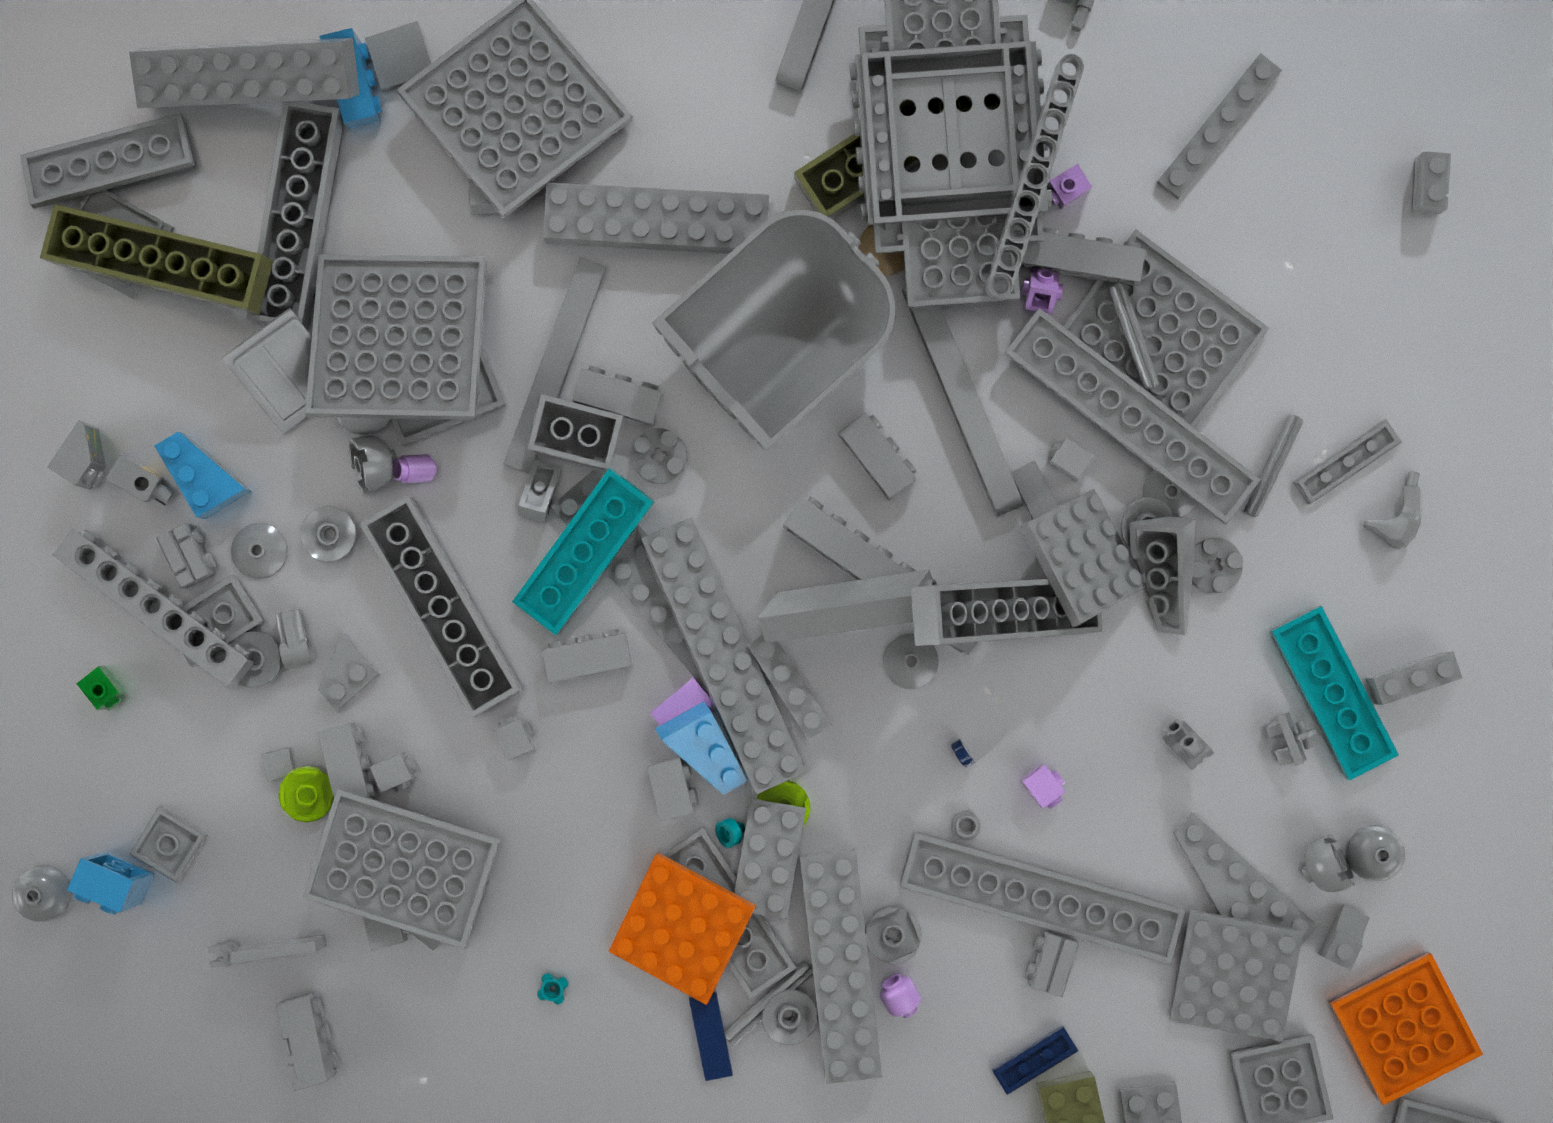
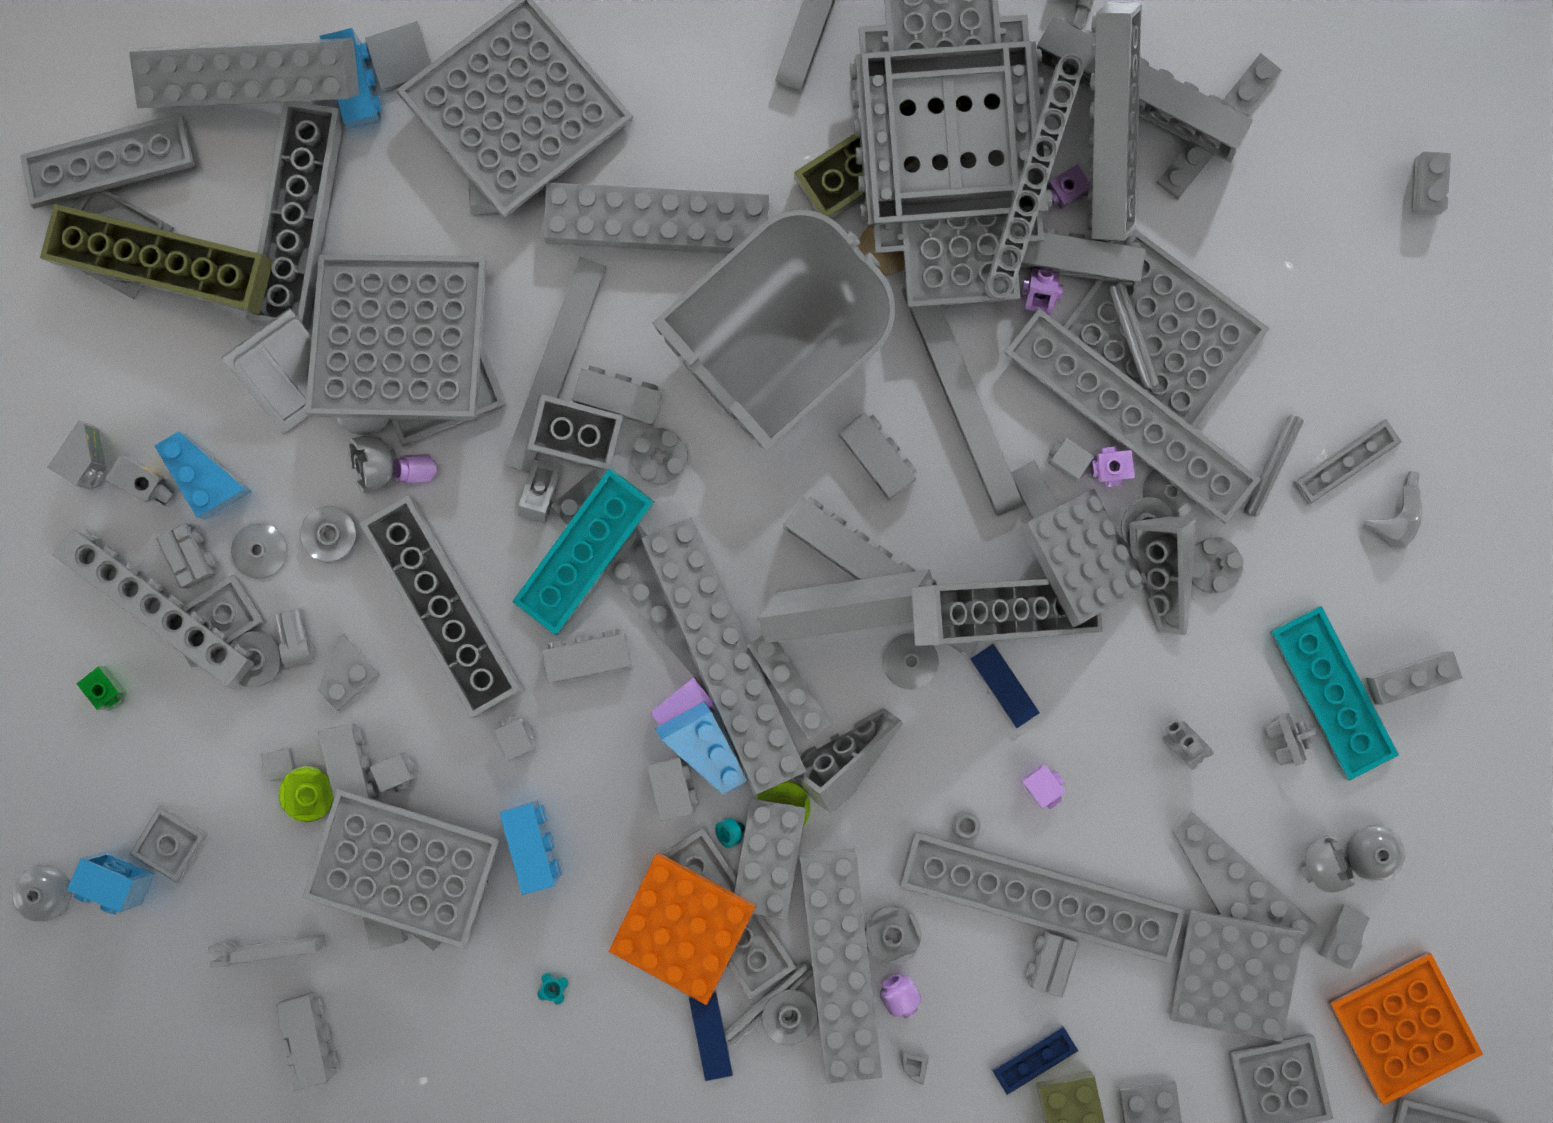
dark blue tile [951,739,975,768] -> none
none -> dark azure brick [499,800,563,895]
none -> light grey wedge [794,708,903,814]
none -> light grey tile [900,1050,929,1084]
none -> dark blue tile [970,643,1040,728]
none -> light grey brick [1037,16,1253,163]
none -> light grey brick [1088,2,1142,241]
none -> lavender brick [1091,446,1135,487]

